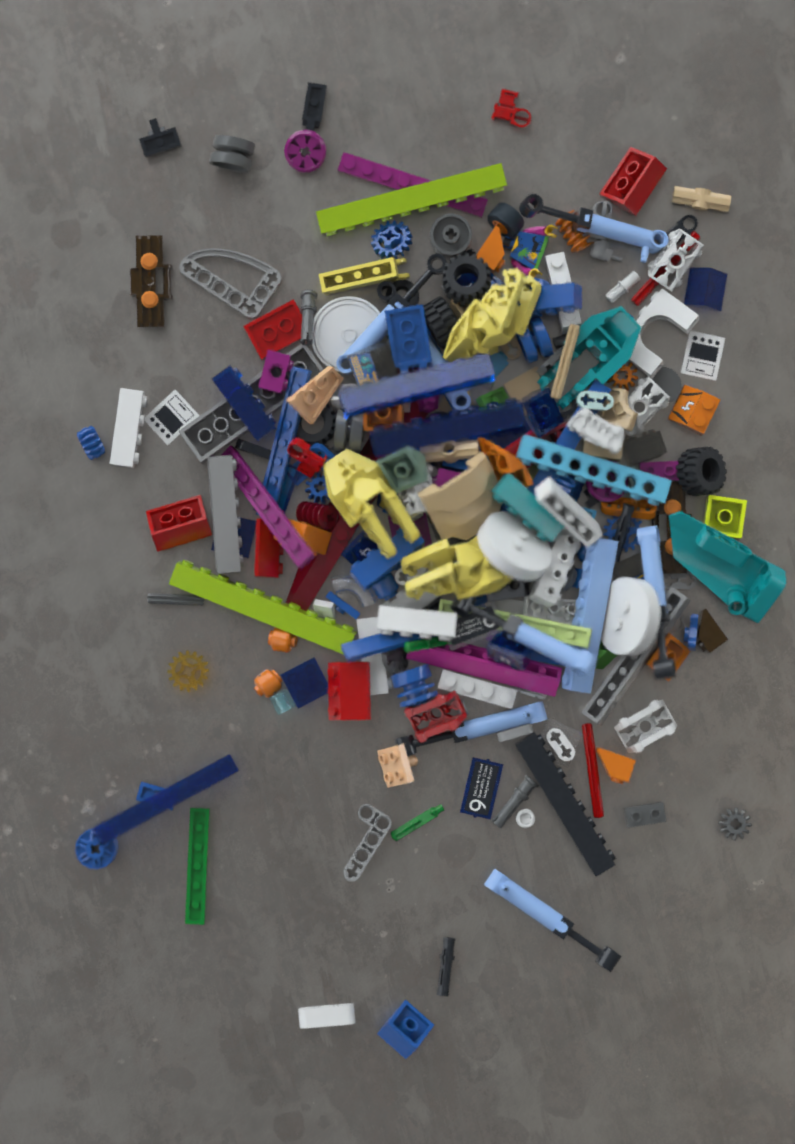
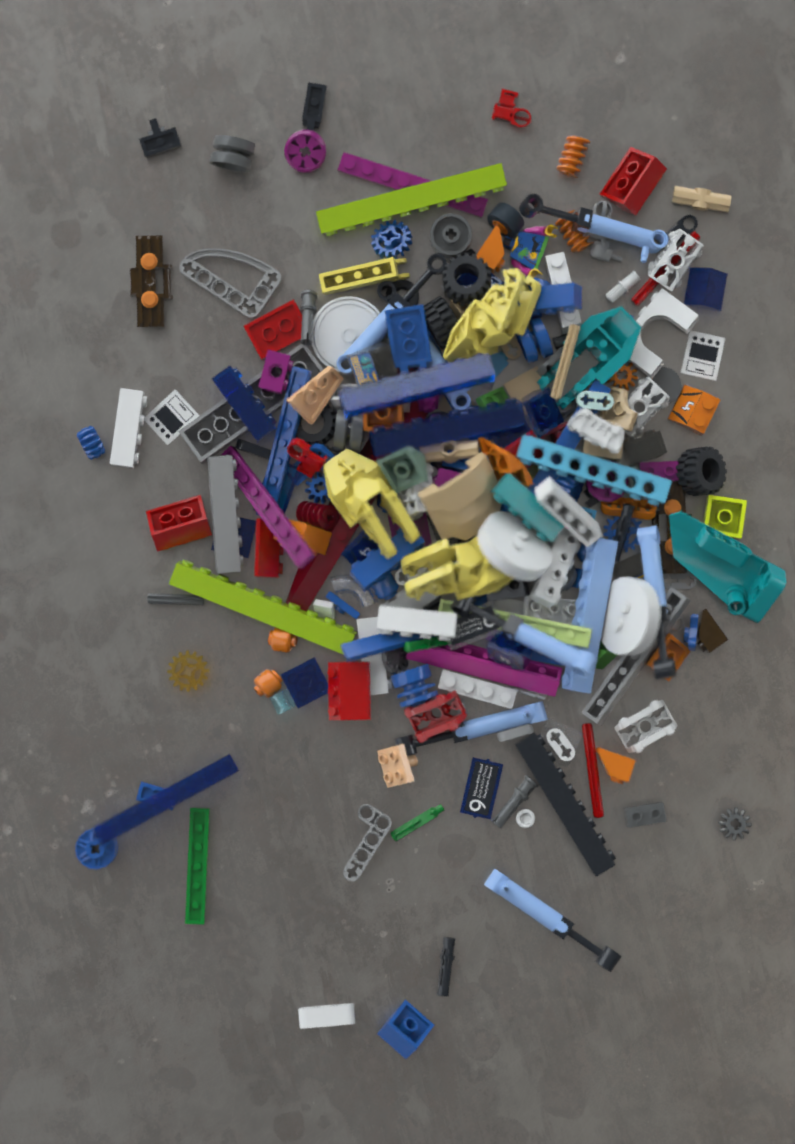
none -> orange piece [556,136,590,178]

